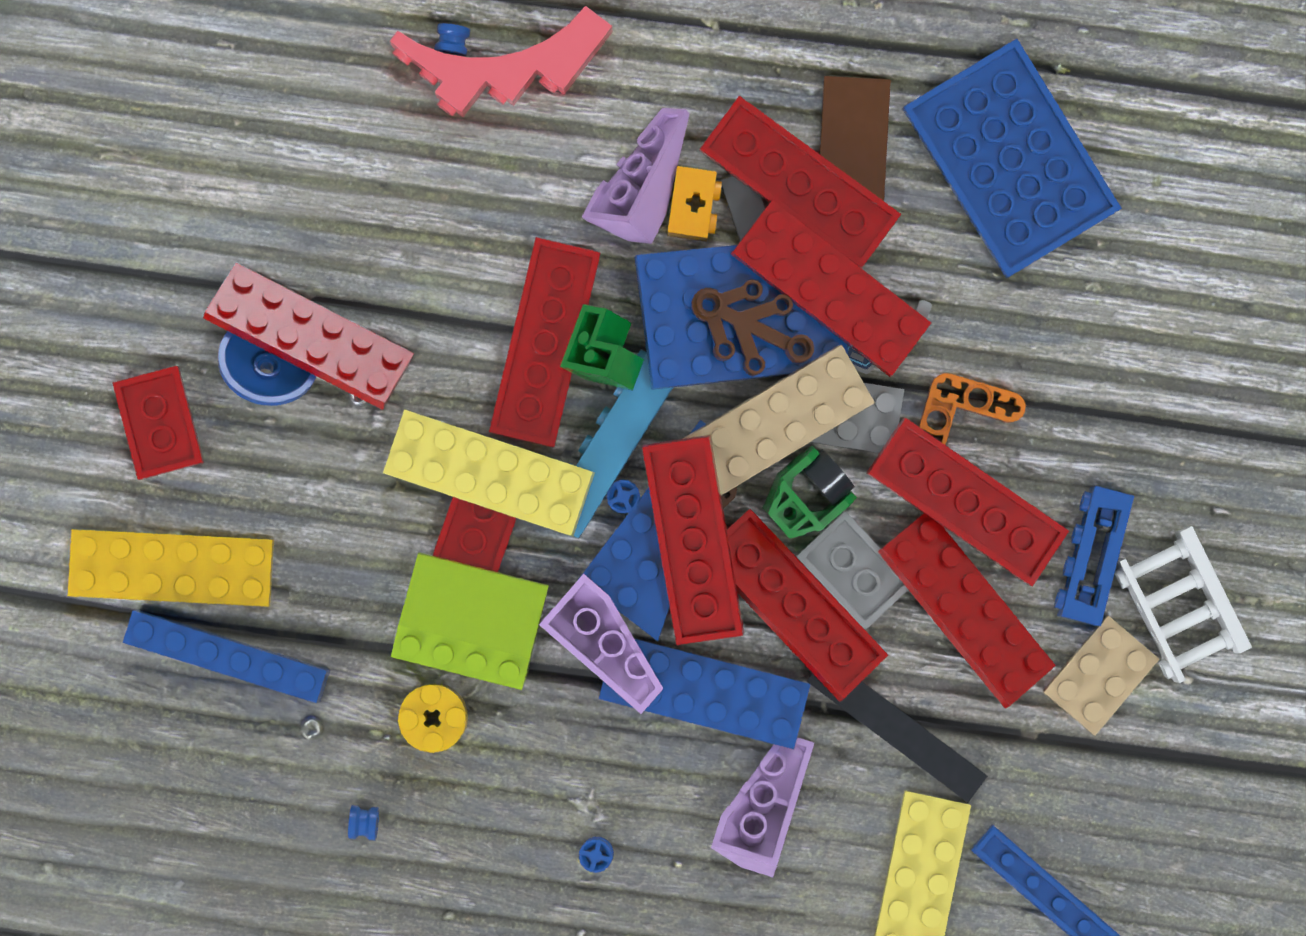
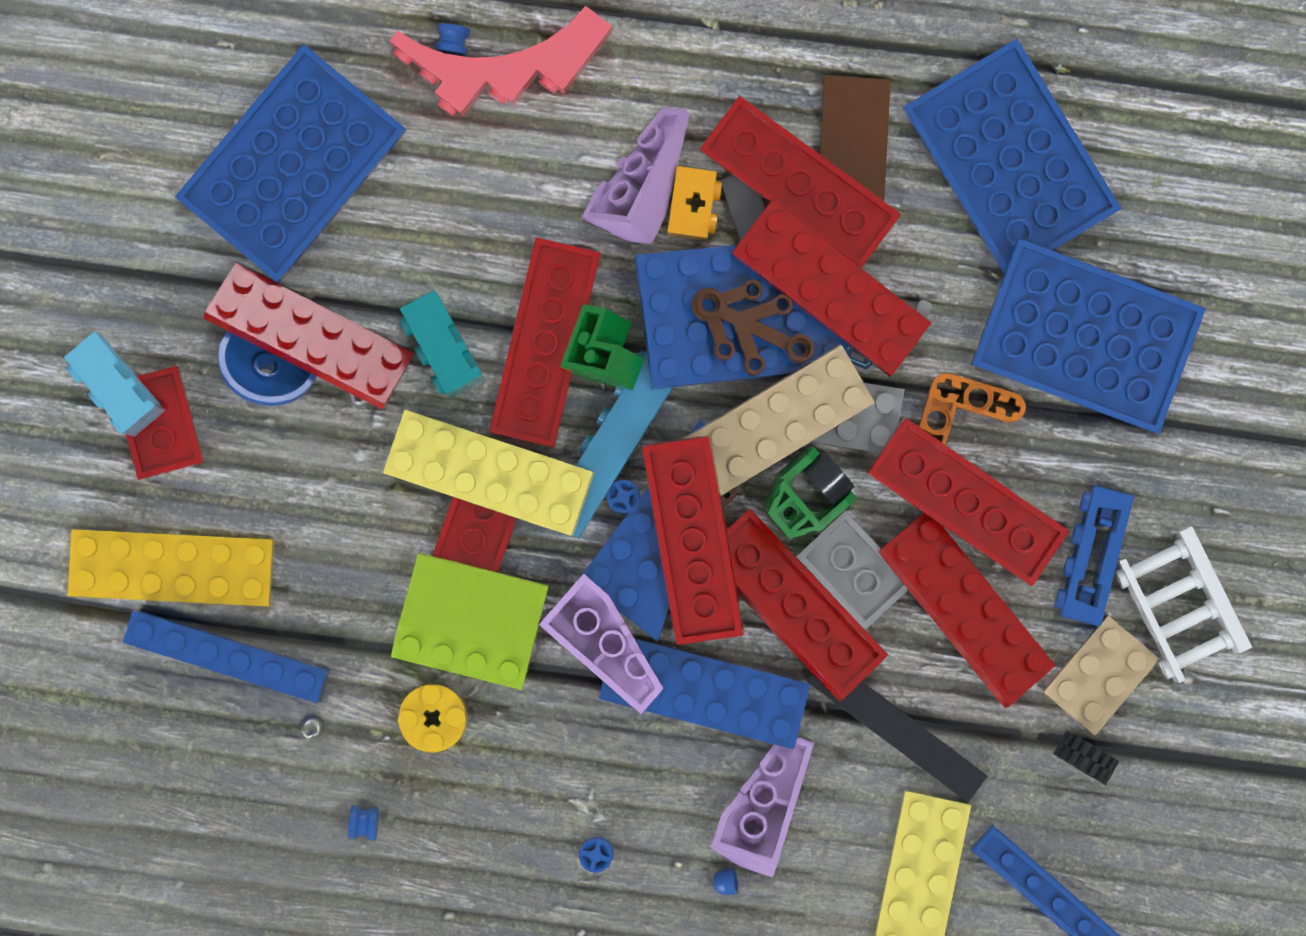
none -> medium azure wedge [64,331,165,436]
none -> blue plate [175,44,407,284]
none -> teal wedge [398,289,485,399]
none -> blue hinge [712,867,738,895]
none -> blue plate [970,238,1206,434]
none -> black tyre [1053,731,1119,785]

